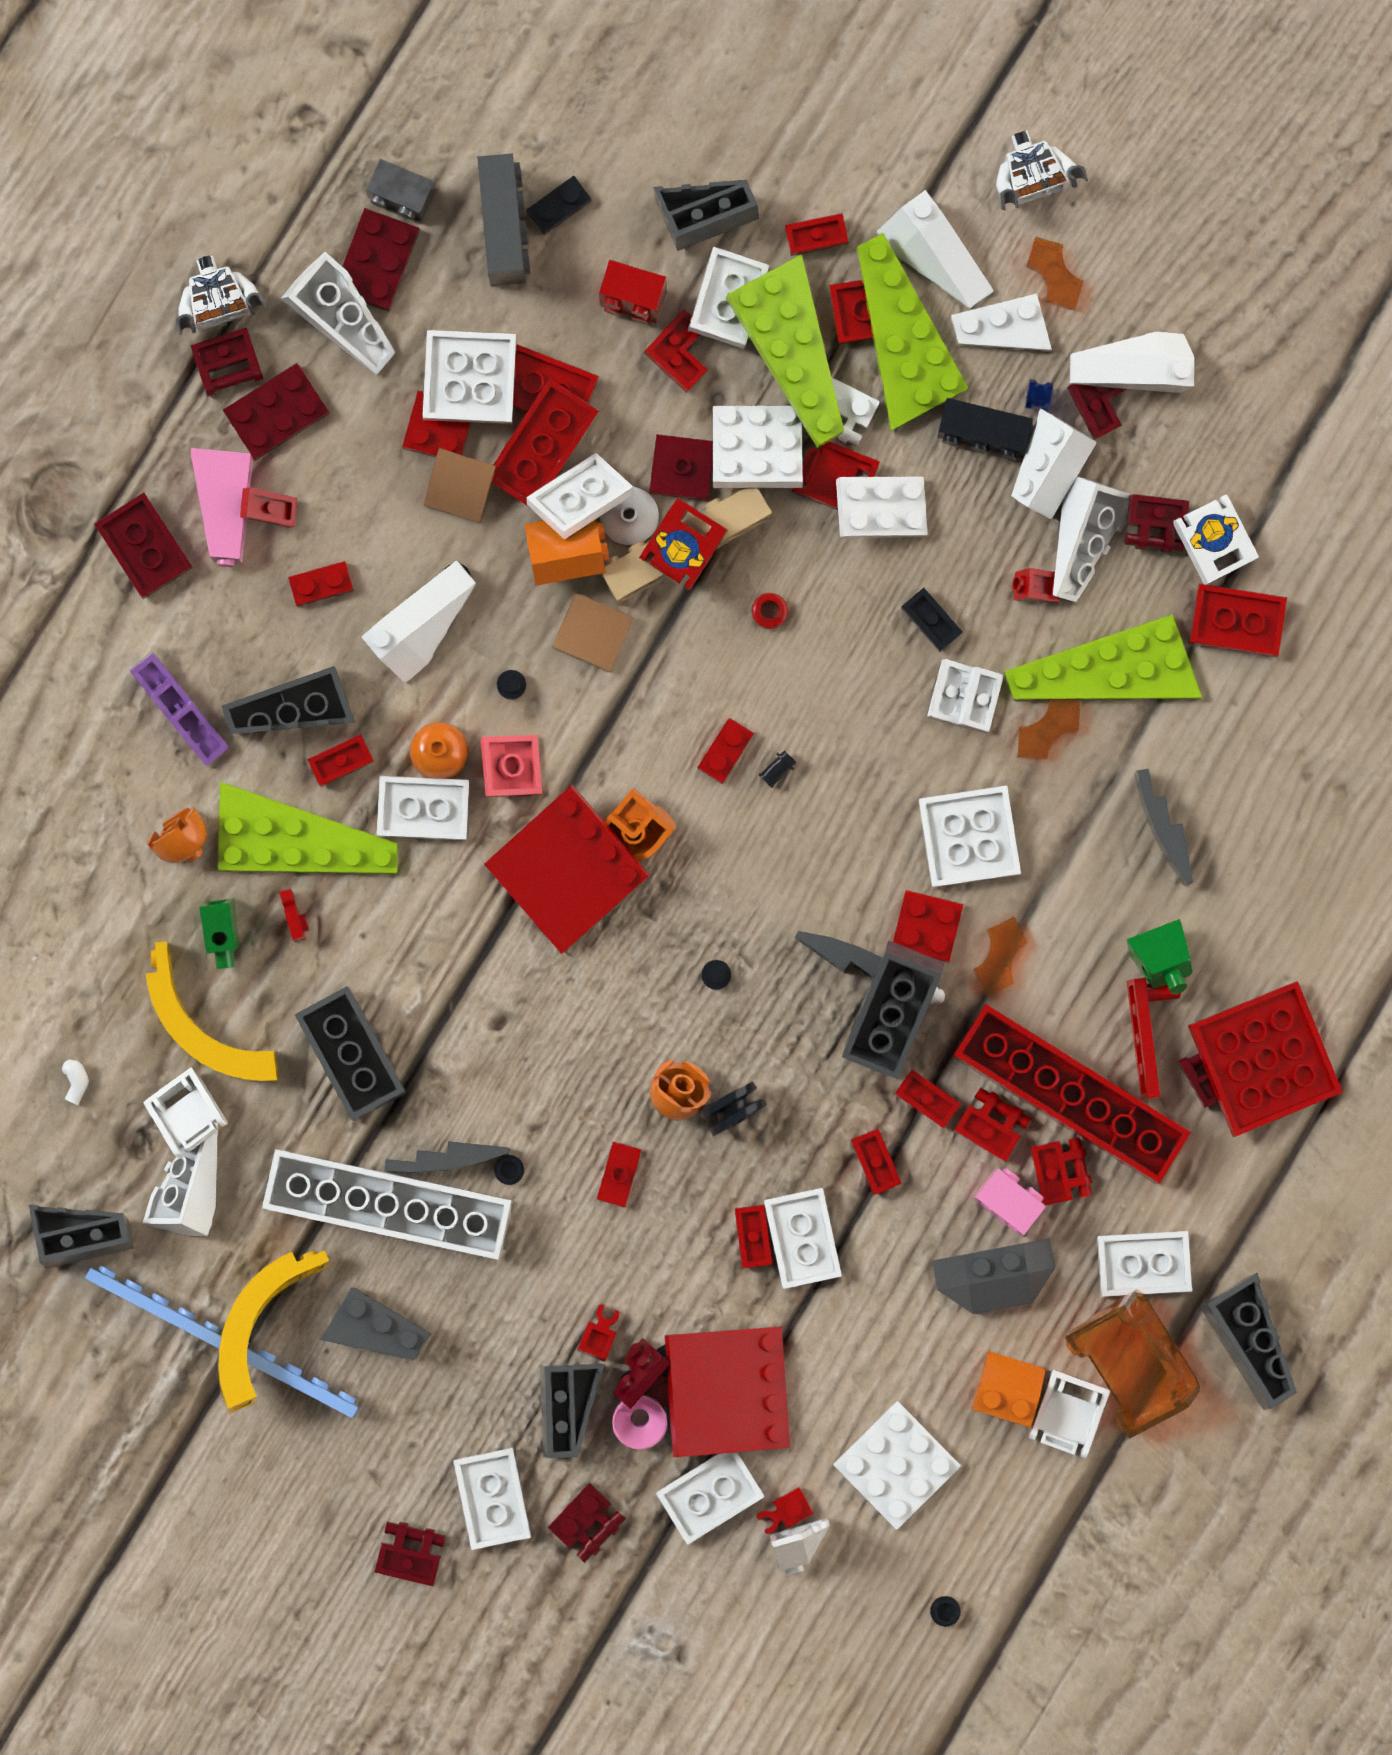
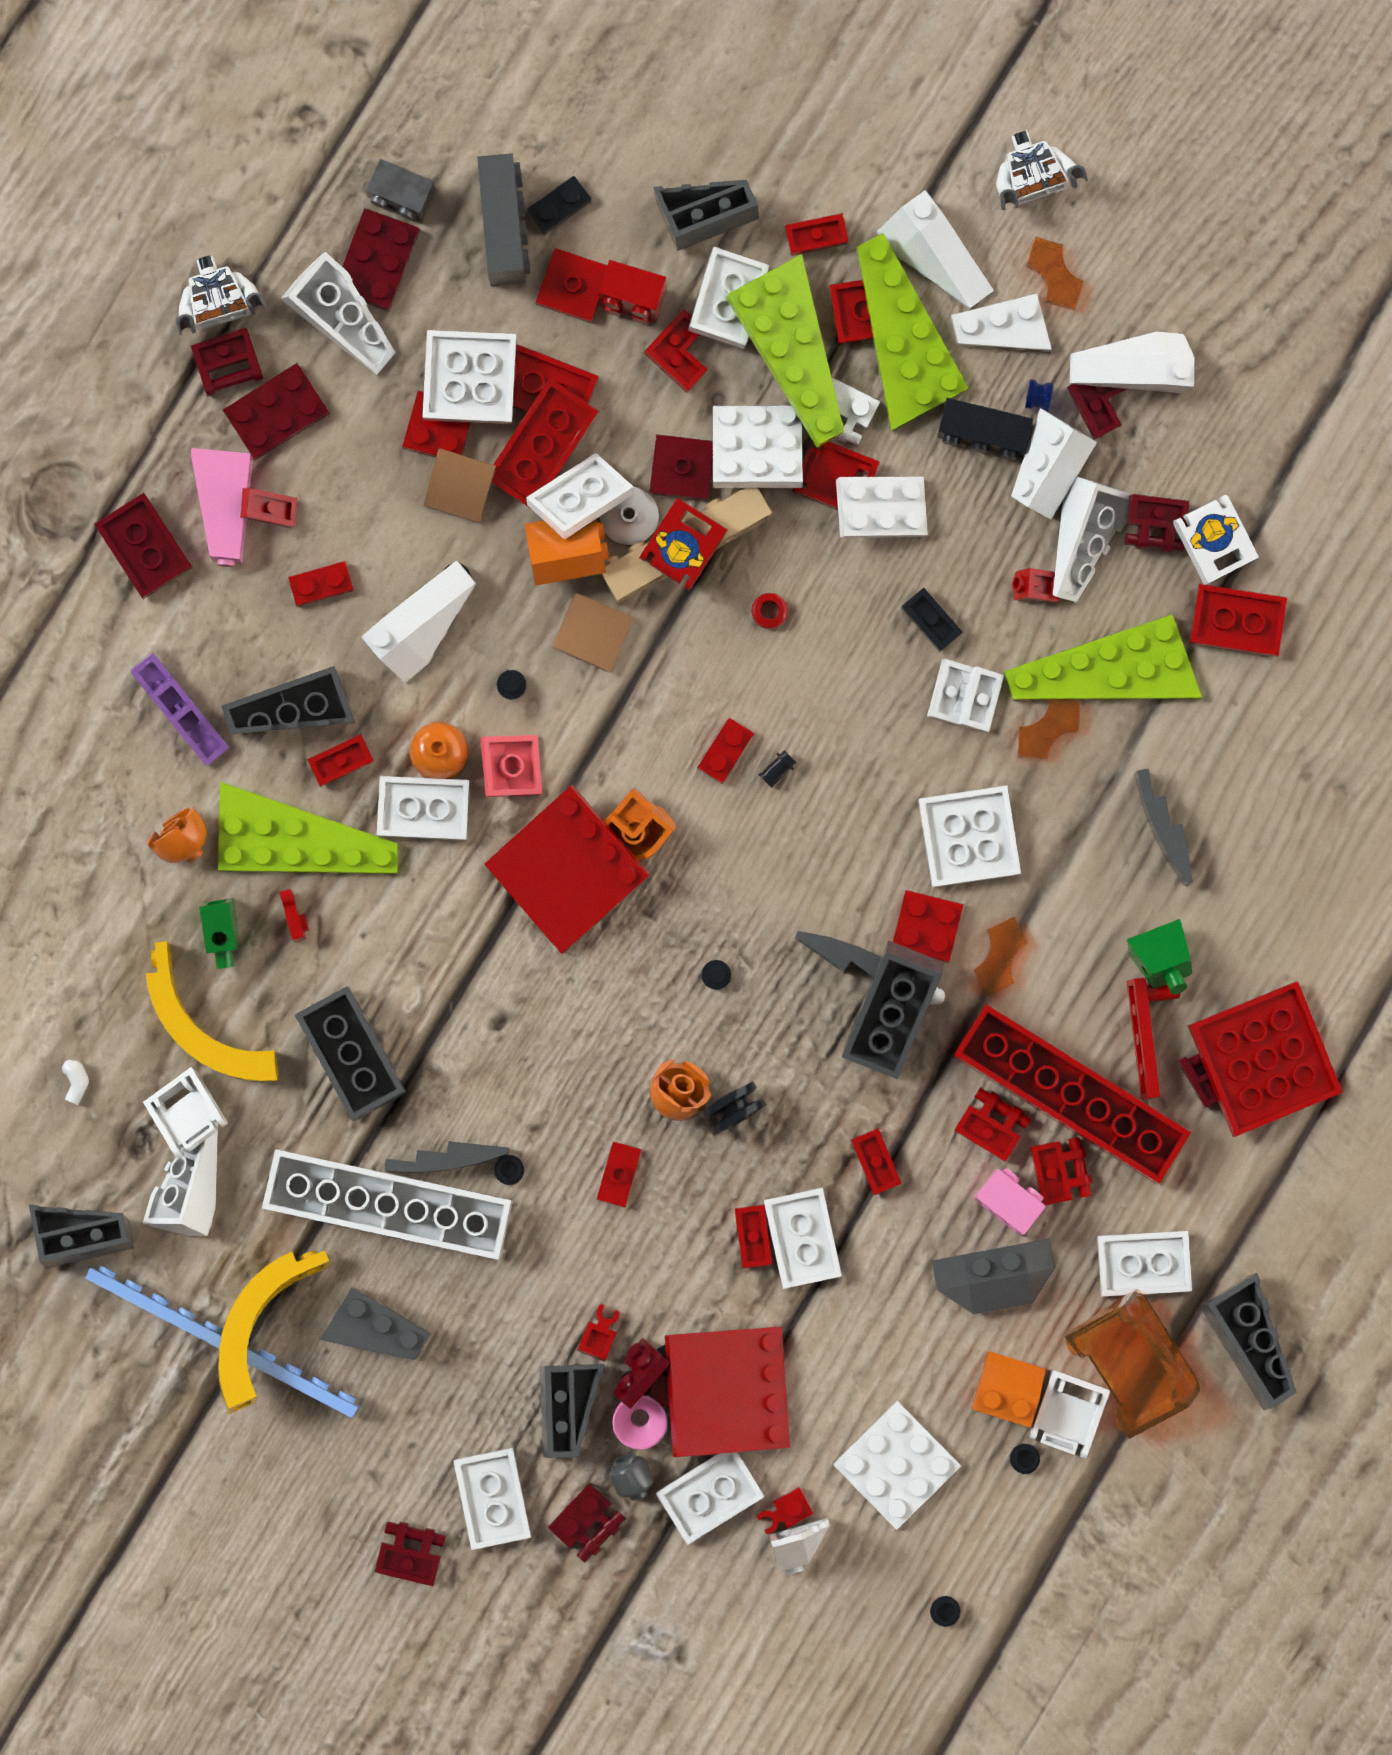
red plate [894,1069,961,1128] -> none
none -> red plate [535,248,607,323]
none -> dark grey head [609,1453,653,1501]
none -> black plate [1010,1443,1040,1474]

